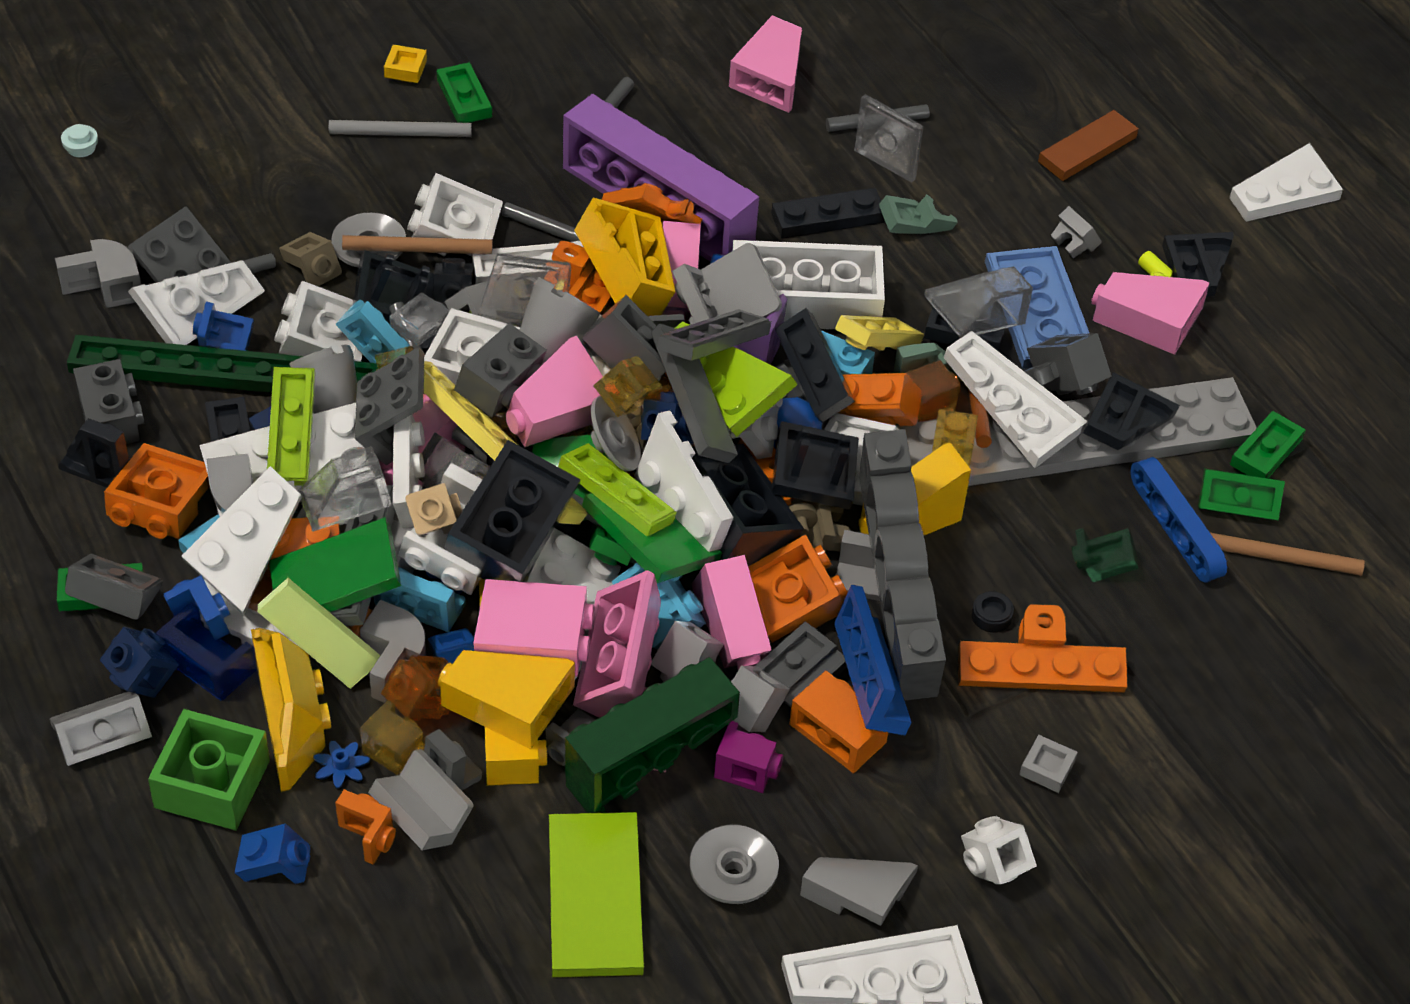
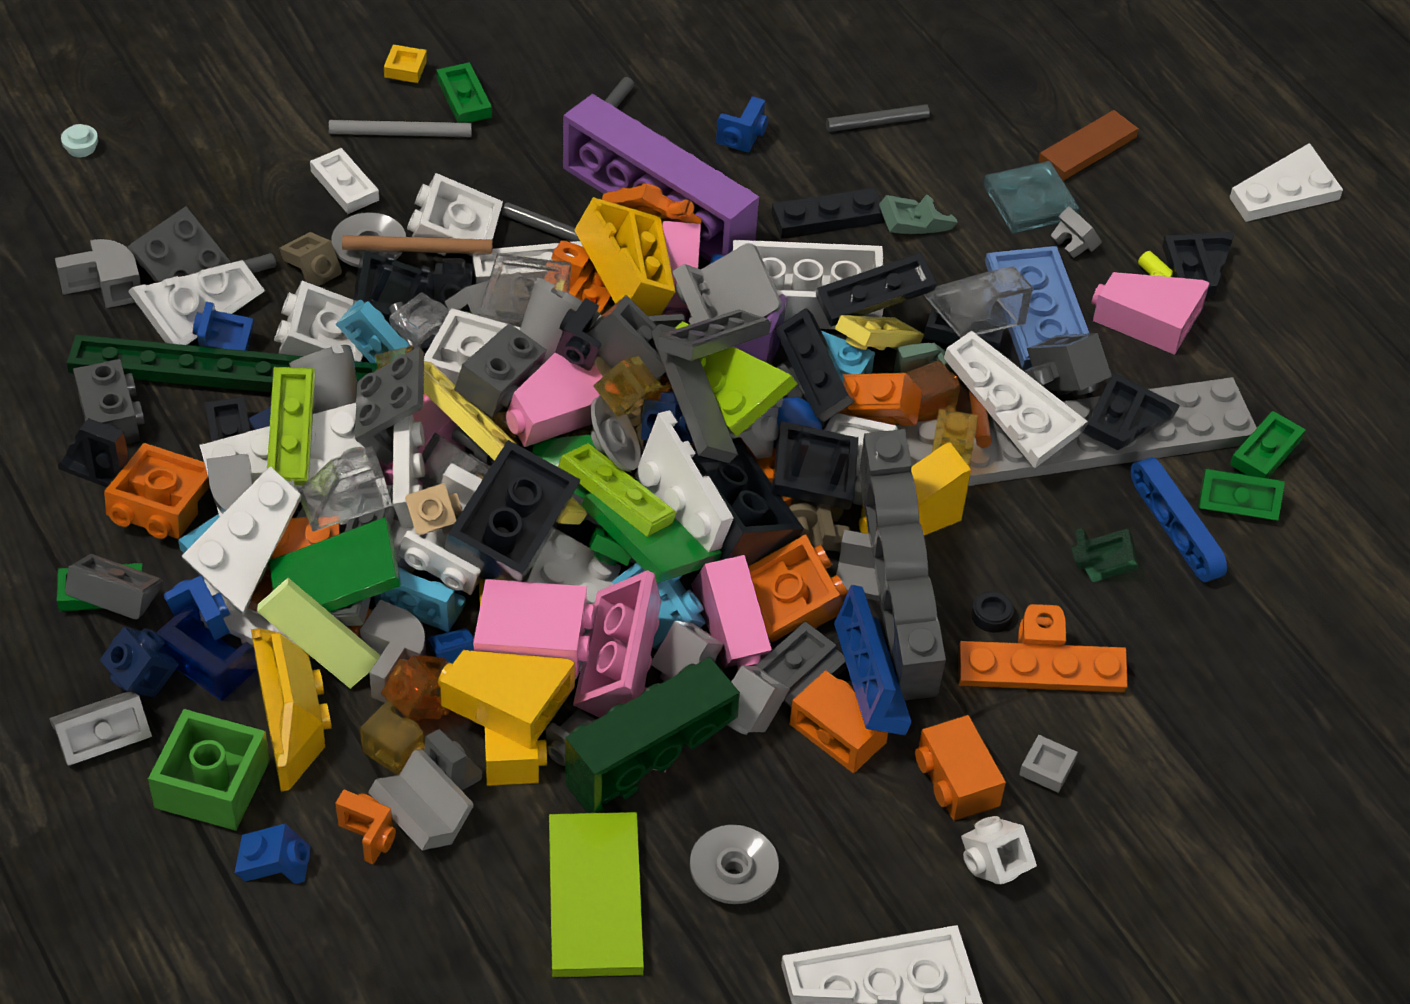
blue plant [313,741,370,789] -> none
magenta brick [714,721,783,793] -> none
bright pink slope [729,15,802,113] -> none
light grey slope [800,857,918,926] -> none
clear slope [855,94,923,183] -> none
medium nougat bar [1210,533,1365,576] -> none
none -> white plate [310,148,379,214]
none -> black bracket [555,298,602,371]
none -> blue bracket [716,96,768,153]
none -> black plate [815,252,937,327]
none -> orange brick [915,715,1006,821]
none -> clear light blue plate [983,161,1080,233]

